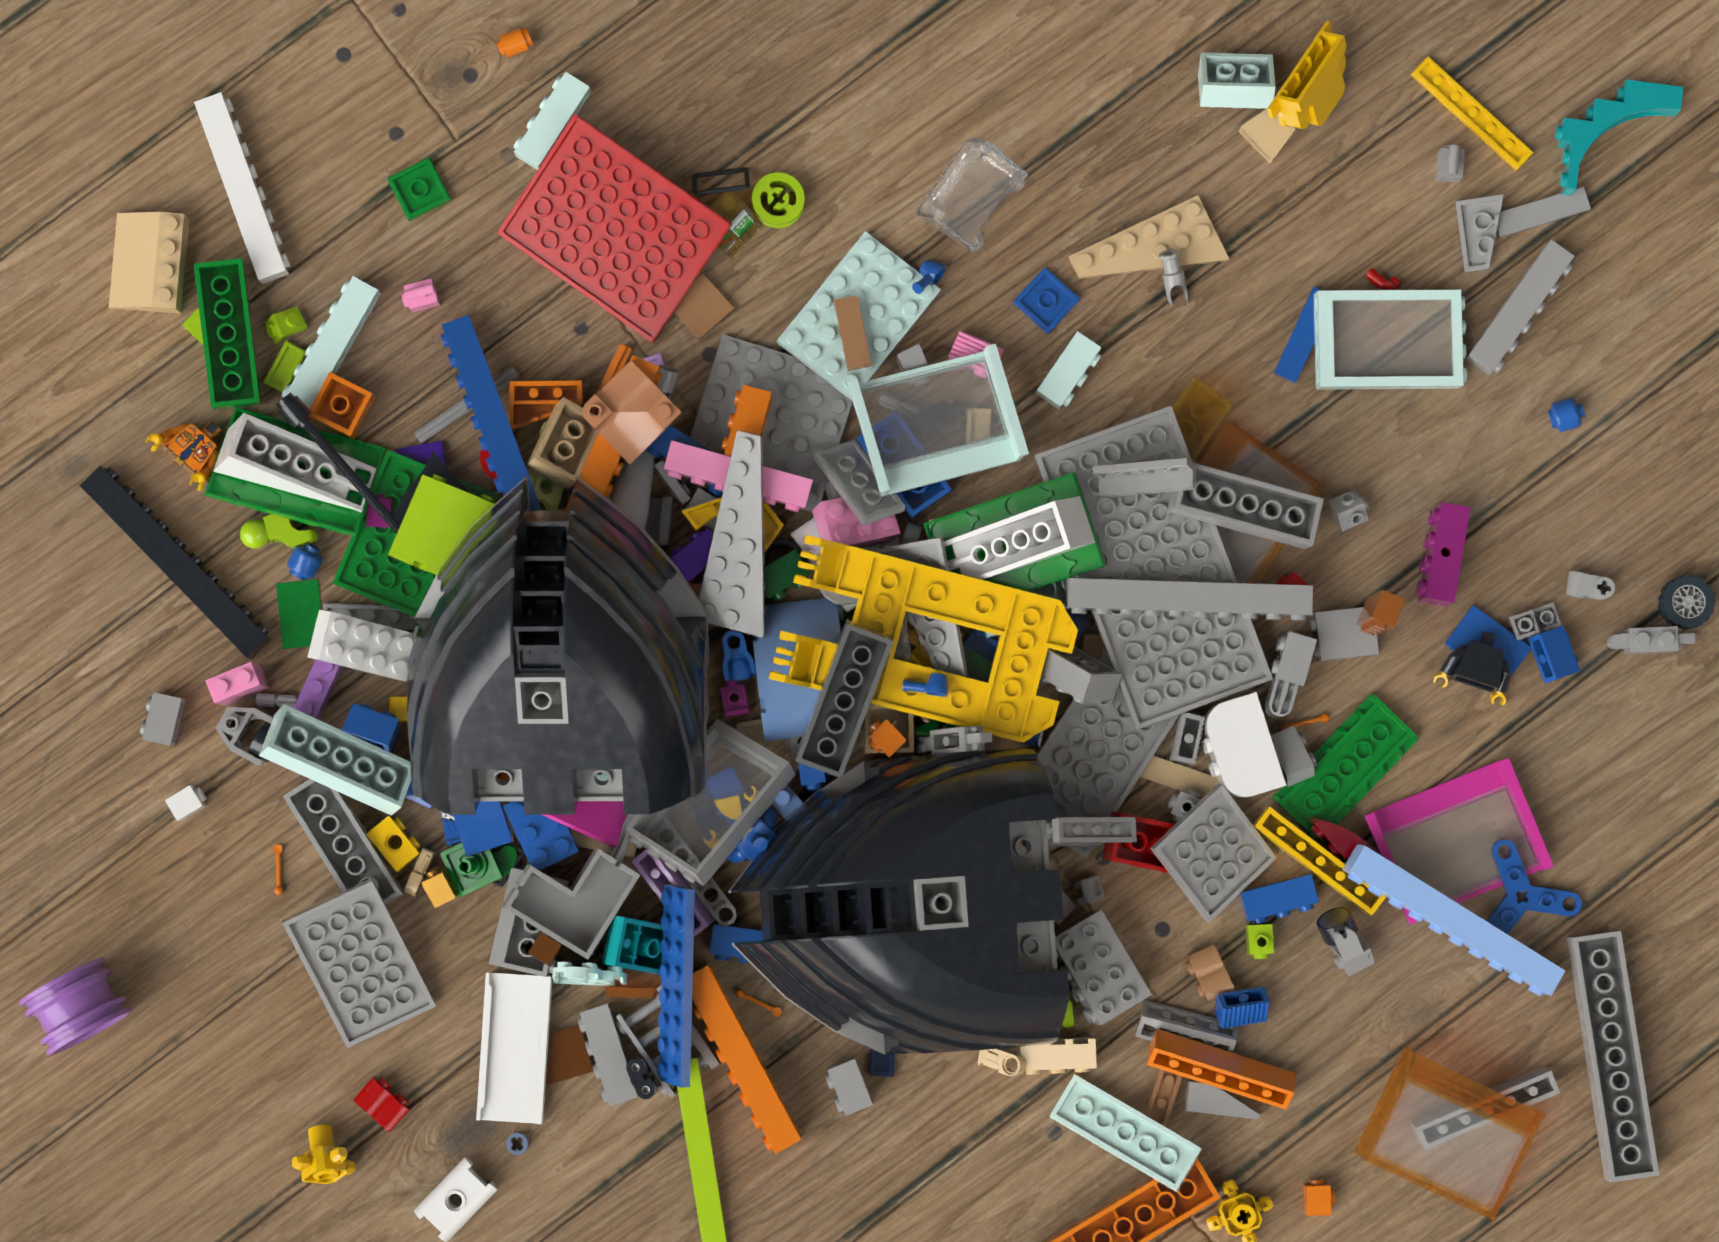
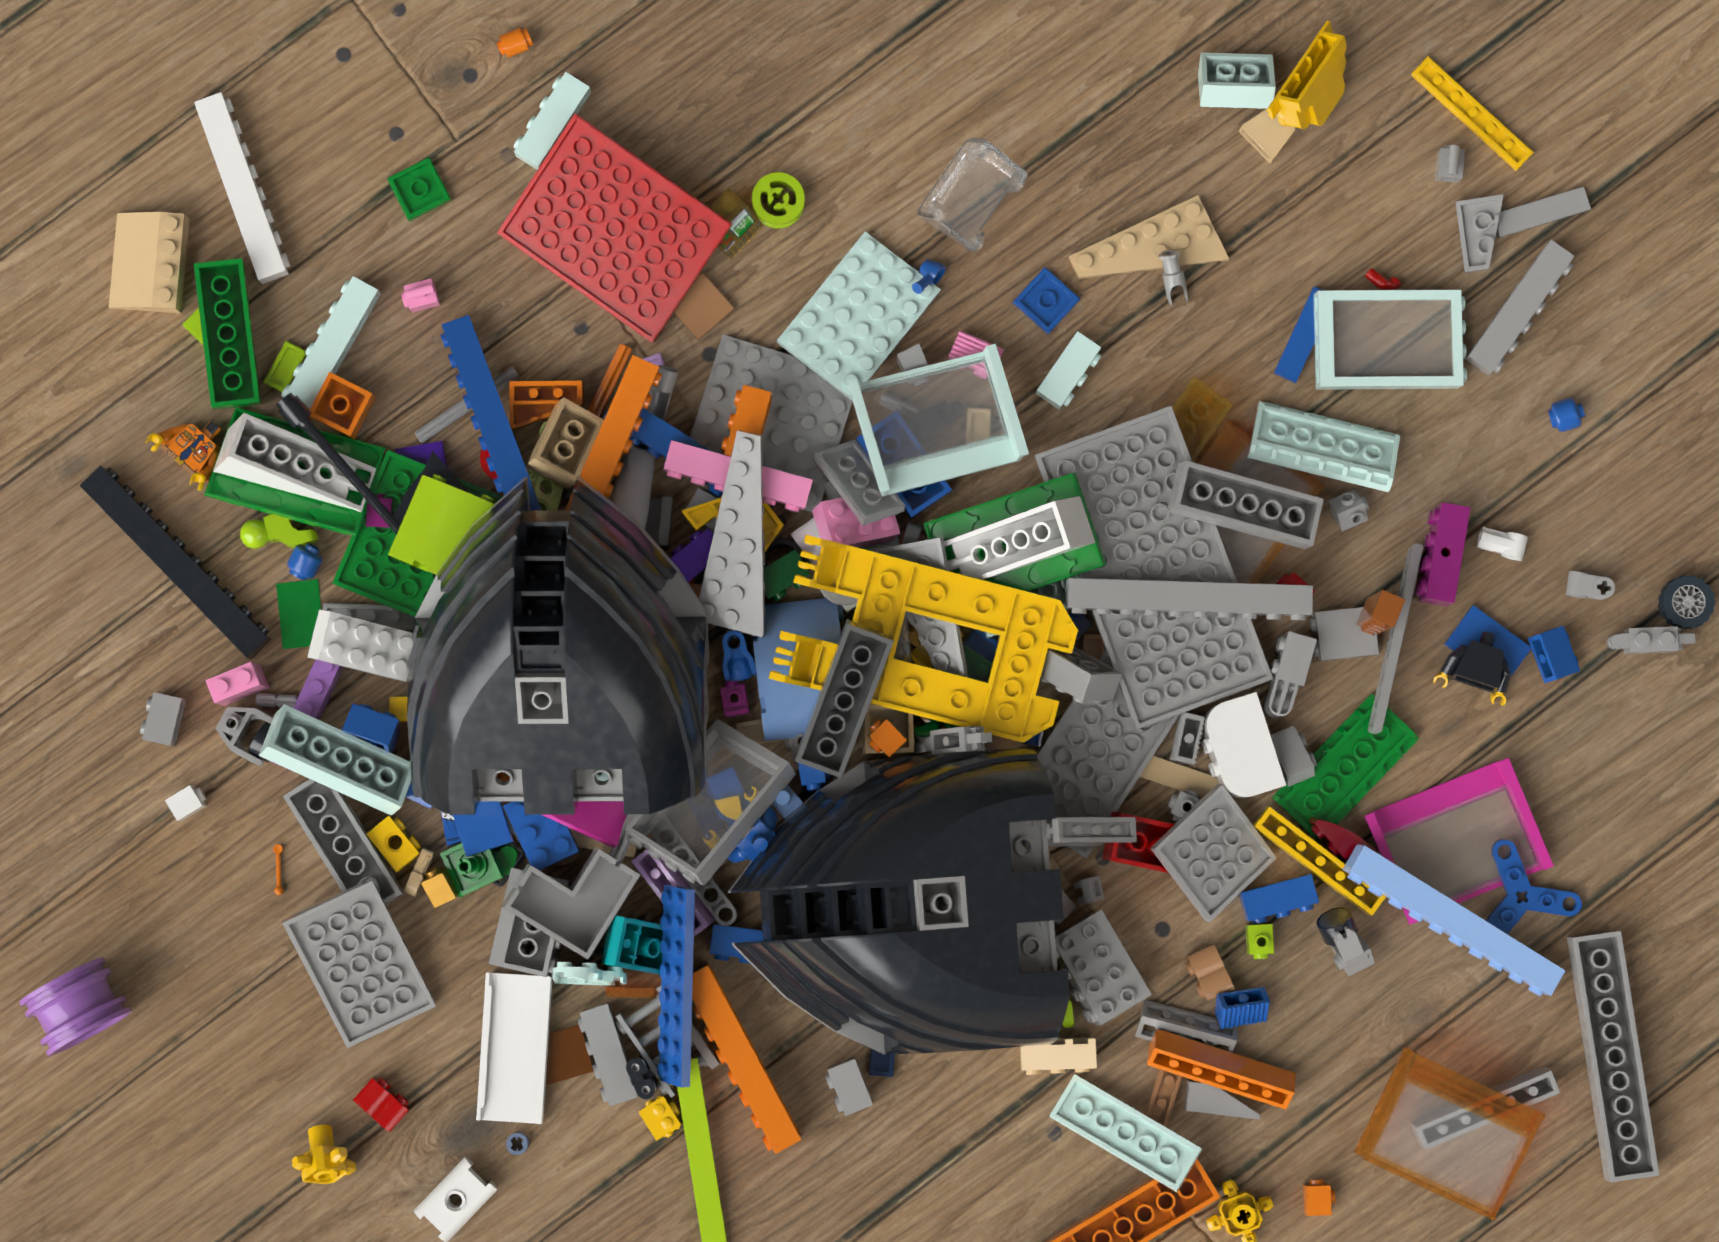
lime bracket [265,306,308,344] -> none
reddish brown tile [528,932,562,966] -> none
nougat slope [583,360,682,465] -> none
light grey plate [654,460,691,508] -> none
black piece [692,167,750,196] -> none
orange hinge [735,989,782,1017] -> none
medium nougat tile [833,296,872,371] -> none
blue bar [902,673,949,697] -> none
tan piece [978,1048,1026,1076] -> none
light grey fence [1093,458,1196,498] -> none
orange hinge [1280,713,1329,731] -> none
light grey slope [1509,602,1562,640] -> none
teal arch [1554,79,1683,196] -> none
none -> yellow head [638,1095,683,1141]
none -> light aqua ladder [1247,401,1400,492]
none -> light grey tile [1367,543,1424,734]
none -> white piece [1476,527,1528,561]

